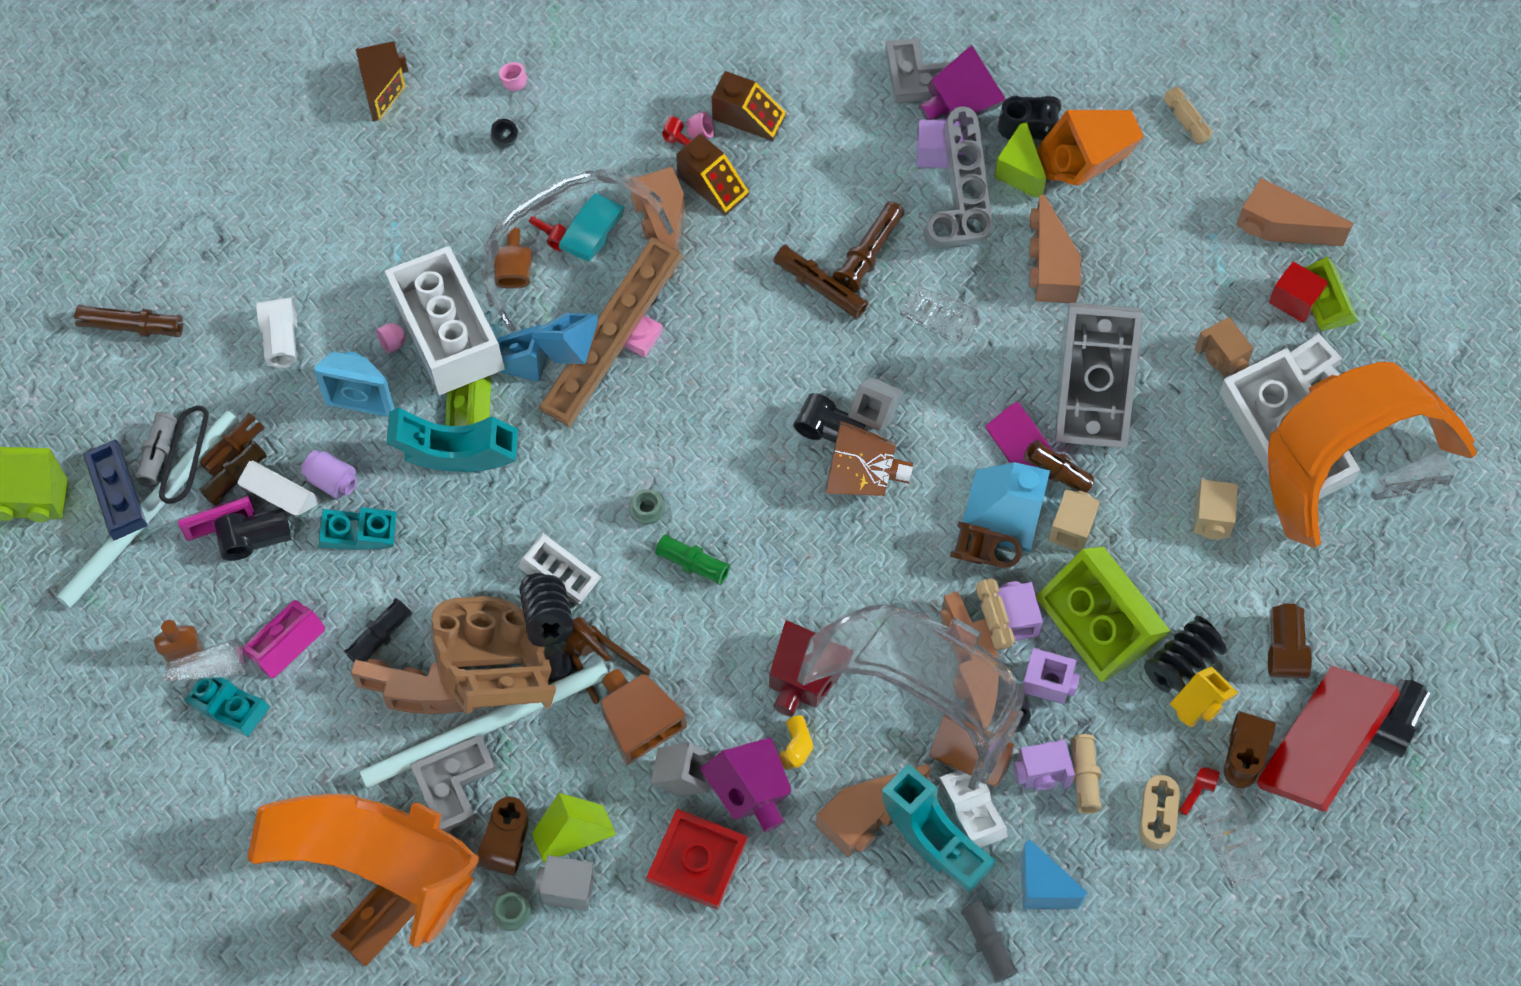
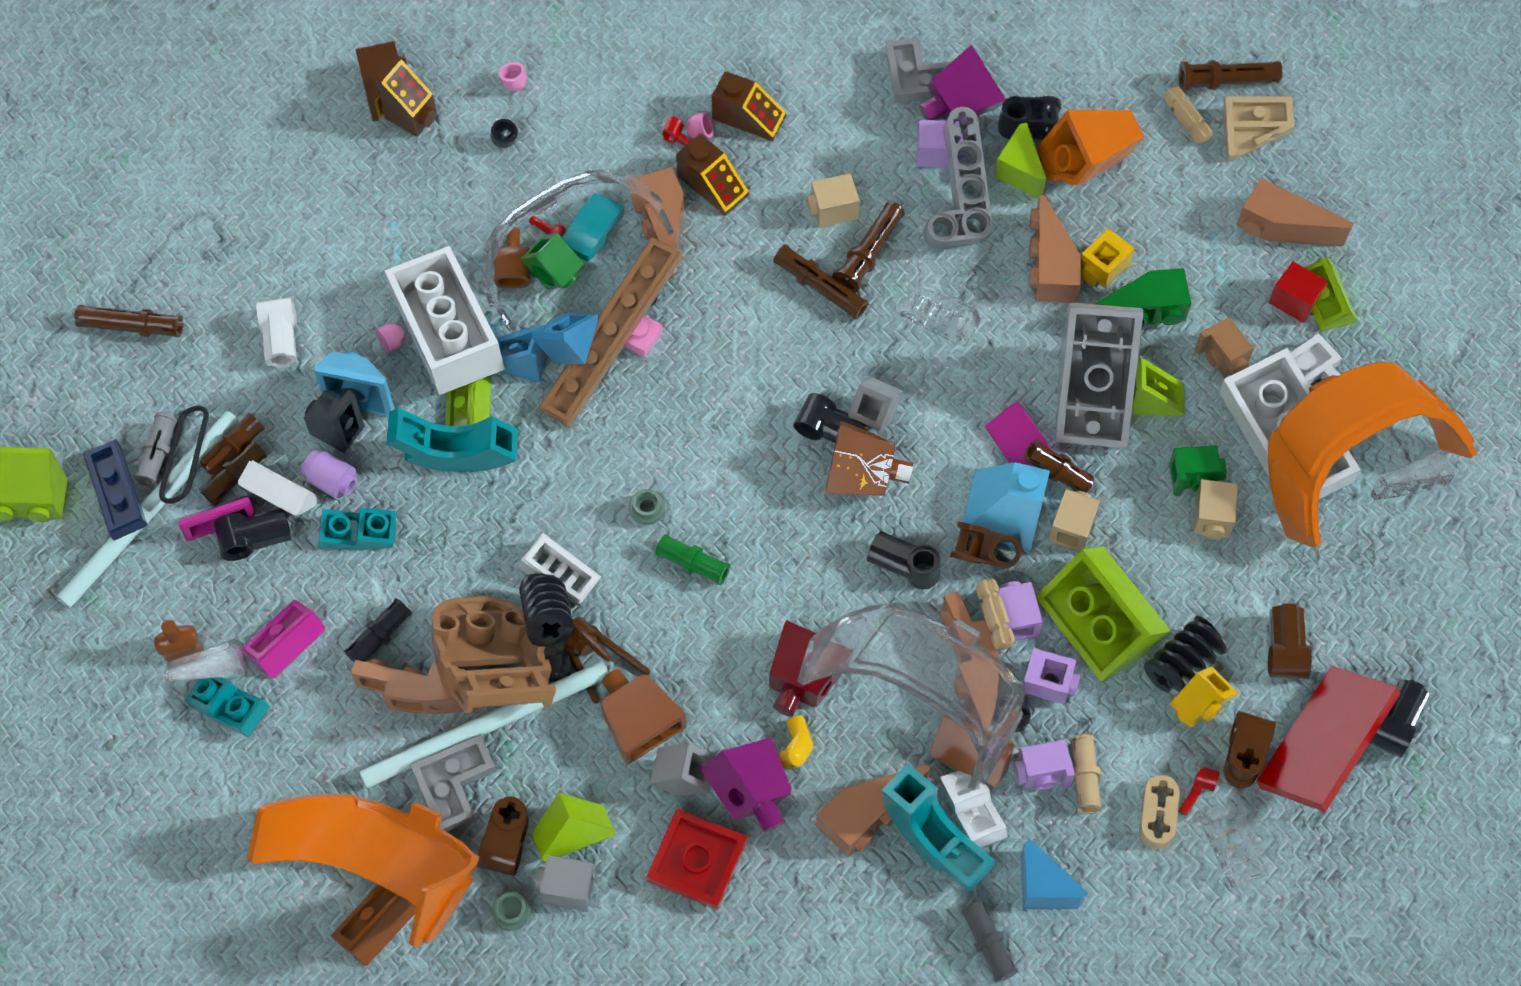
none -> black slope [304,390,365,453]
none -> reddish brown slope [376,57,437,137]
none -> green brick [521,233,584,289]
none -> tan brick [806,173,860,228]
none -> black piece [867,531,940,590]
none -> yellow brick [1081,228,1135,288]
none -> green slope [1095,268,1191,327]
none -> lime slope [1131,357,1185,416]
none -> green brick [1169,445,1227,496]
none -> reddish brown pin [1178,60,1282,91]
none -> tan wing [1223,96,1294,161]

